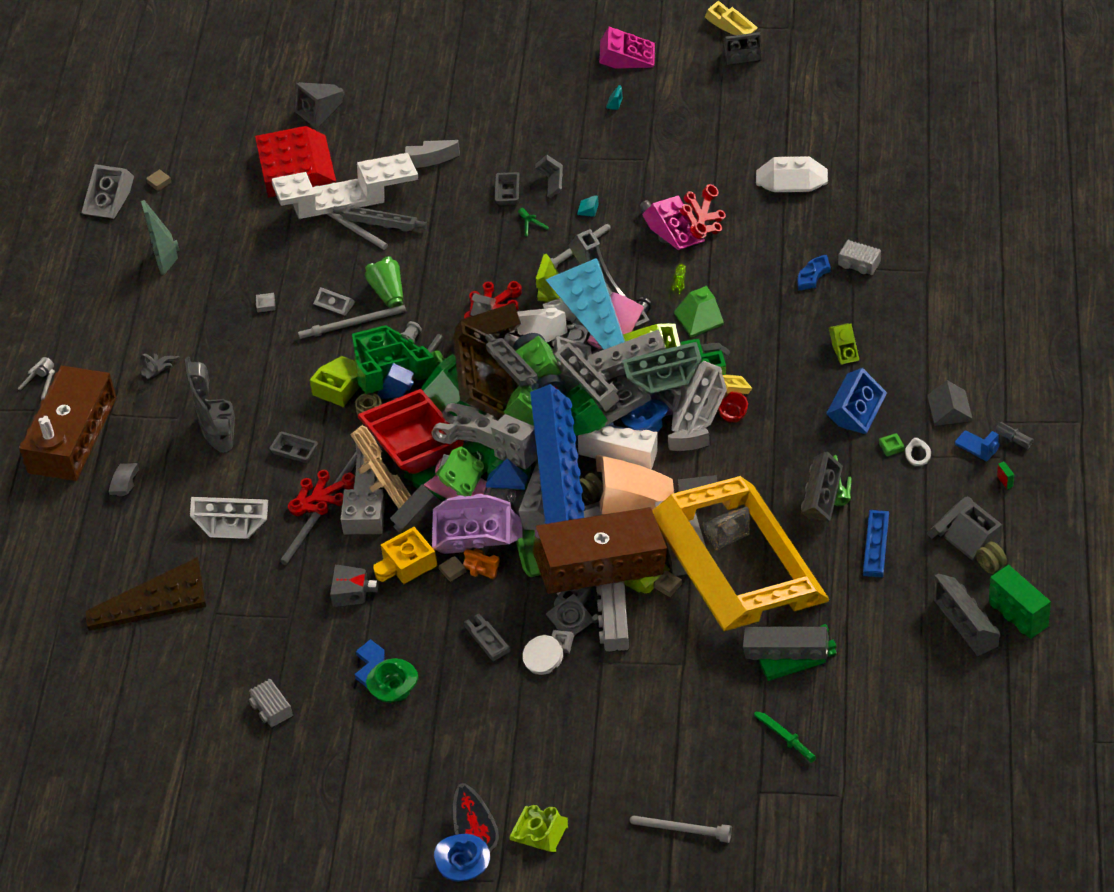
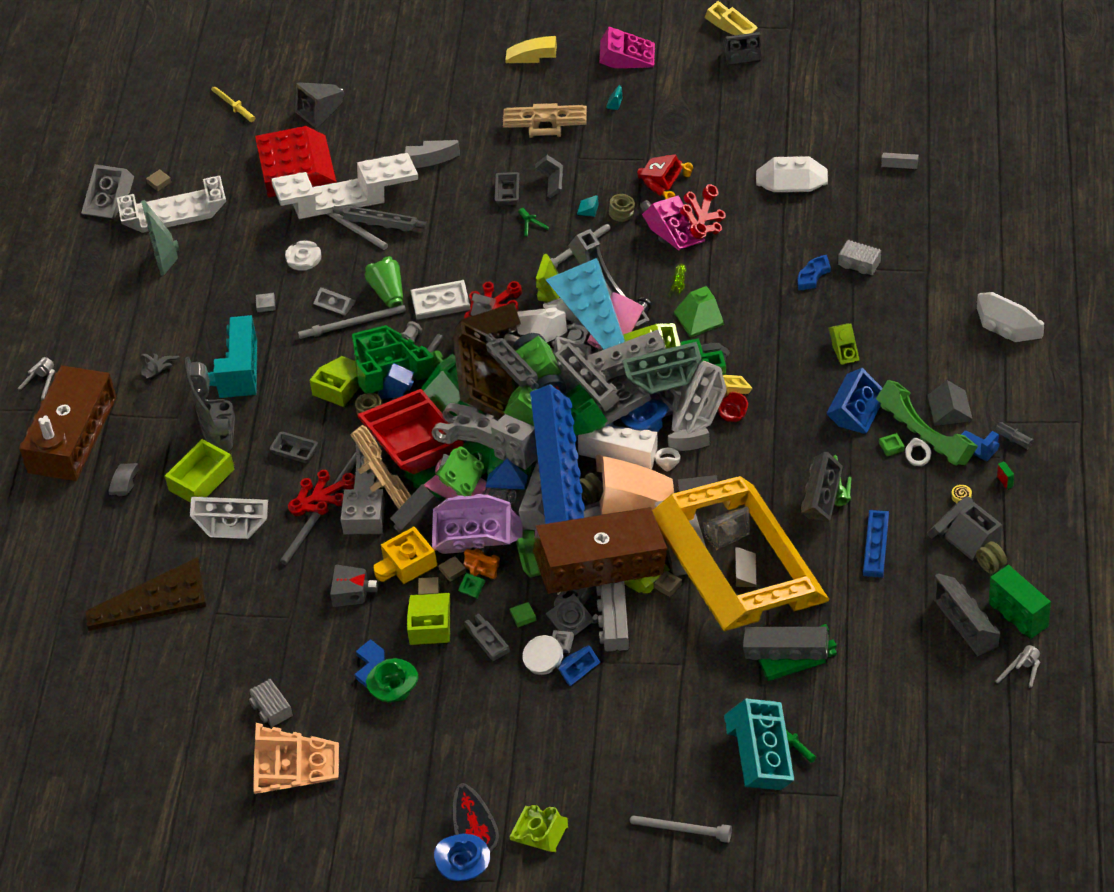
none -> white slope [117,176,226,233]
none -> lime piece [165,439,234,503]
none -> teal hinge [208,315,257,398]
none -> light yellow sword [211,87,255,122]
none -> light nougat wedge [253,723,339,794]
none -> white tile [285,241,321,270]
none -> lime slope [407,593,450,645]
none -> white tile [410,280,470,320]
none -> dark tan tile [418,577,439,595]
none -> green tile [458,573,485,599]
none -> tan piece [503,103,587,138]
none -> light yellow slope [505,36,557,63]
none -> bright green tile [510,602,536,627]
none -> blue slope [558,645,600,686]
none -> olive wheel [609,194,635,222]
none -> red torso [637,154,693,199]
none -> white piece [655,447,680,472]
none -> teal hinge [724,699,794,790]
none -> light grey slope [735,548,756,587]
none -> bright green arch [876,380,978,466]
none -> light grey slope [882,153,919,169]
none -> tile [952,485,972,503]
none -> white wedge [977,292,1044,342]
none -> light grey plant [996,645,1040,688]

